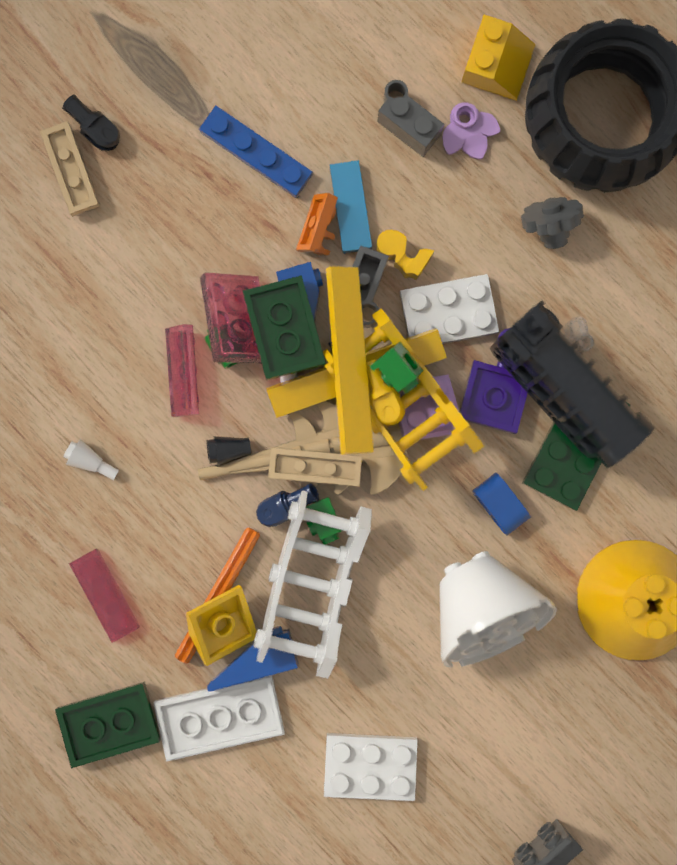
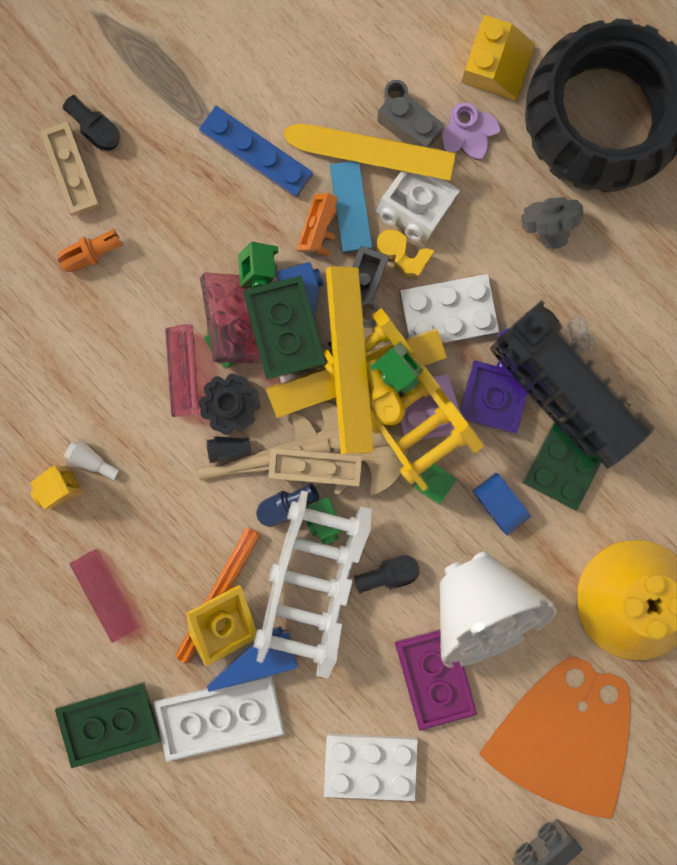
none -> yellow slope [30,465,83,510]
none -> orange arm [58,228,123,272]
none -> black plant [199,373,261,435]
none -> green brick [238,241,279,289]
none -> yellow piece [284,123,456,180]
none -> black arm [353,555,419,594]
none -> white plate [376,171,460,243]
none -> magenta tile [394,629,477,731]
none -> green brick [412,464,457,505]
none -> orange piece [479,657,630,819]

